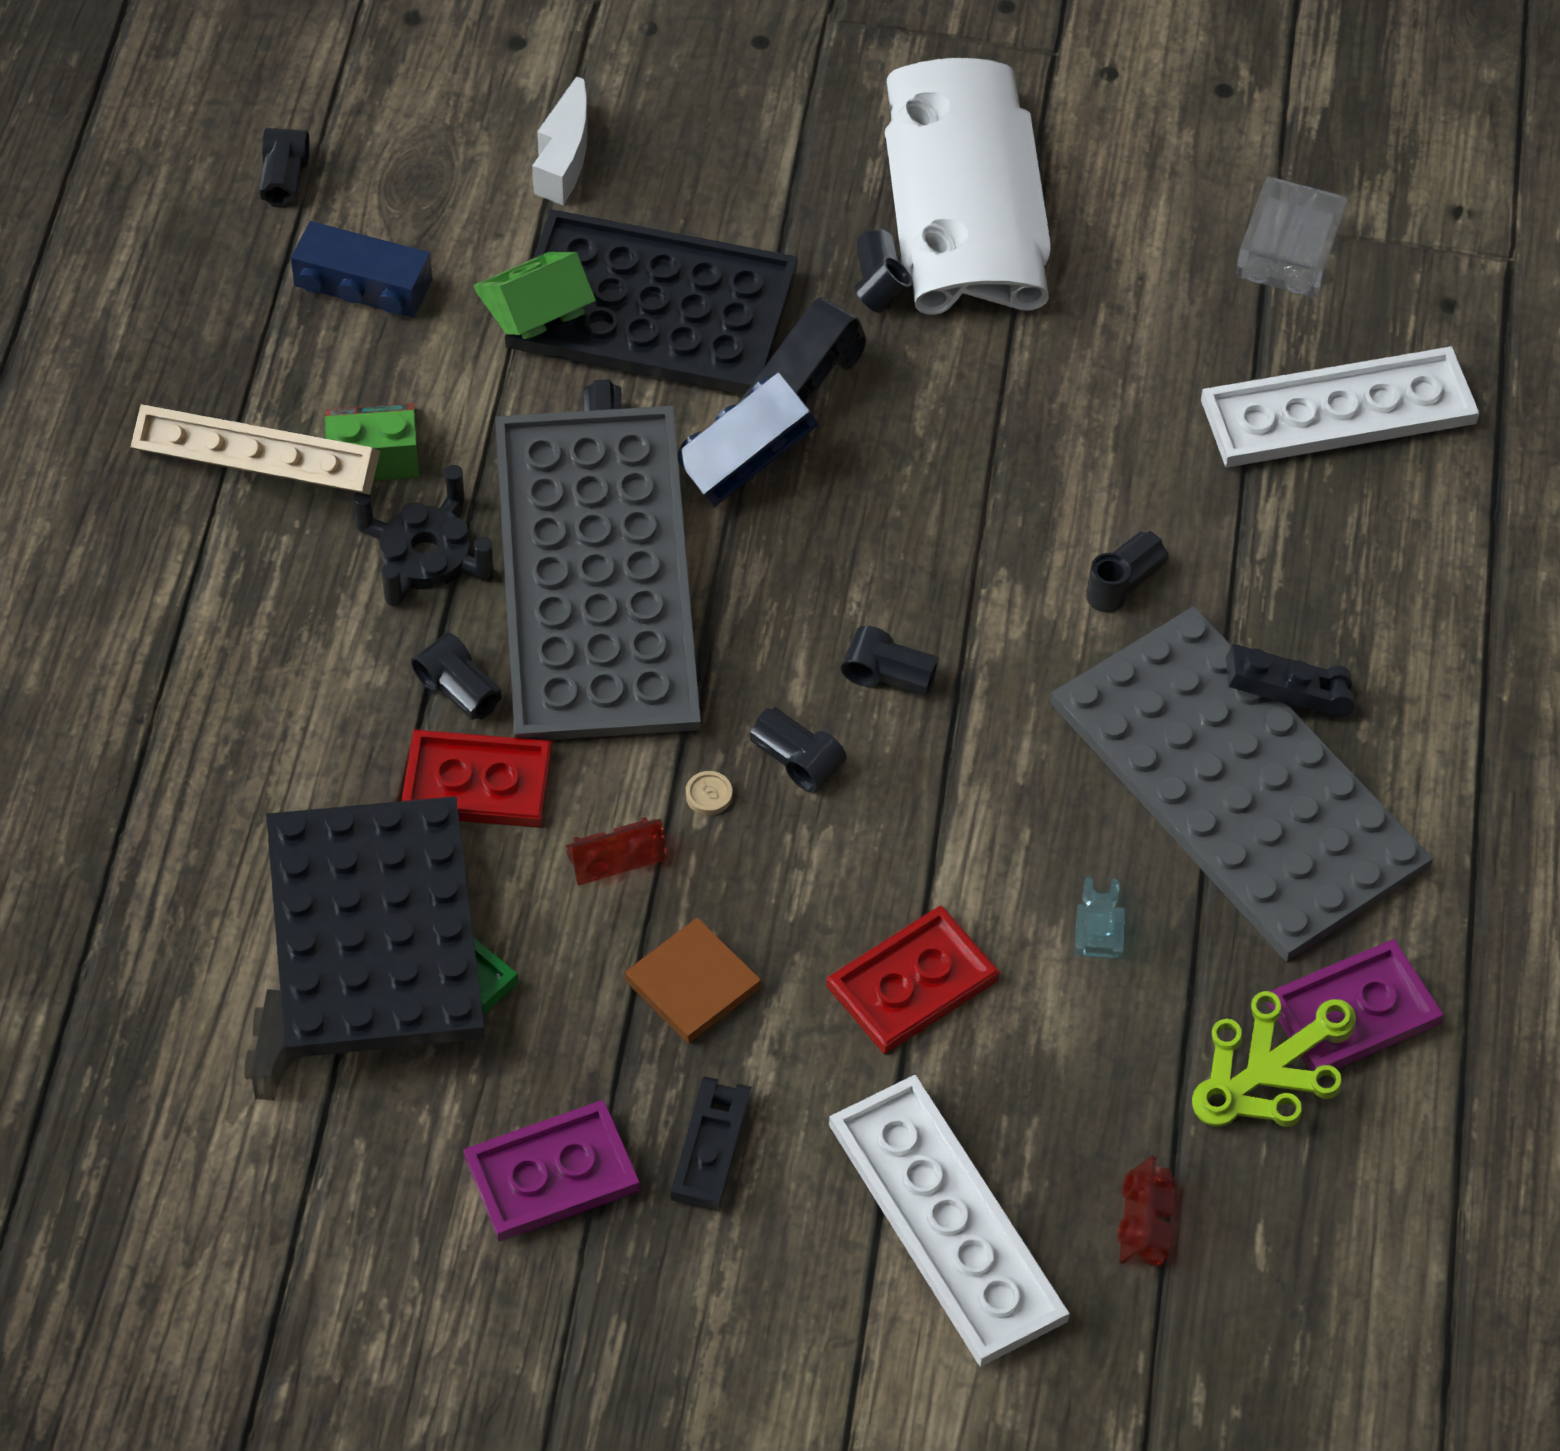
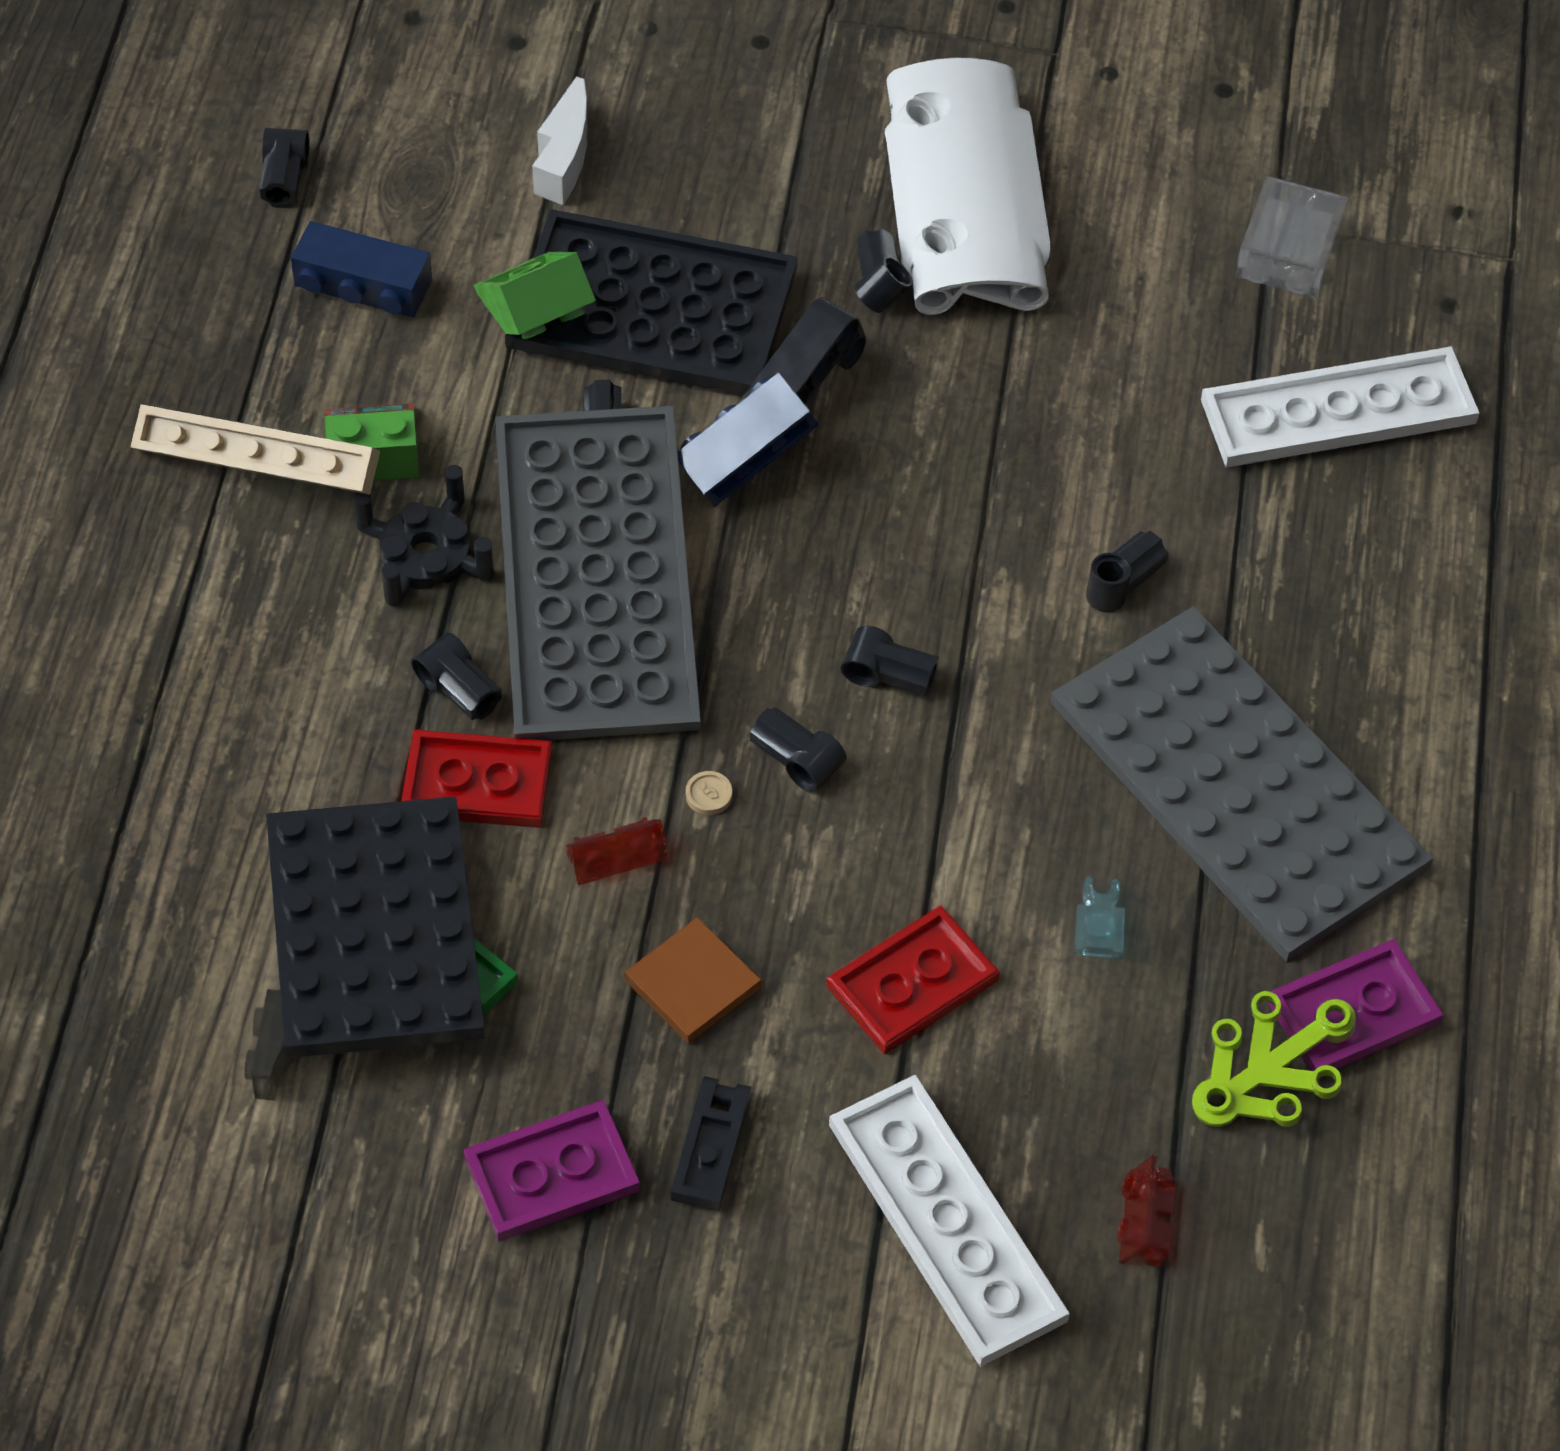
black plate [1226,644,1355,717] -> none

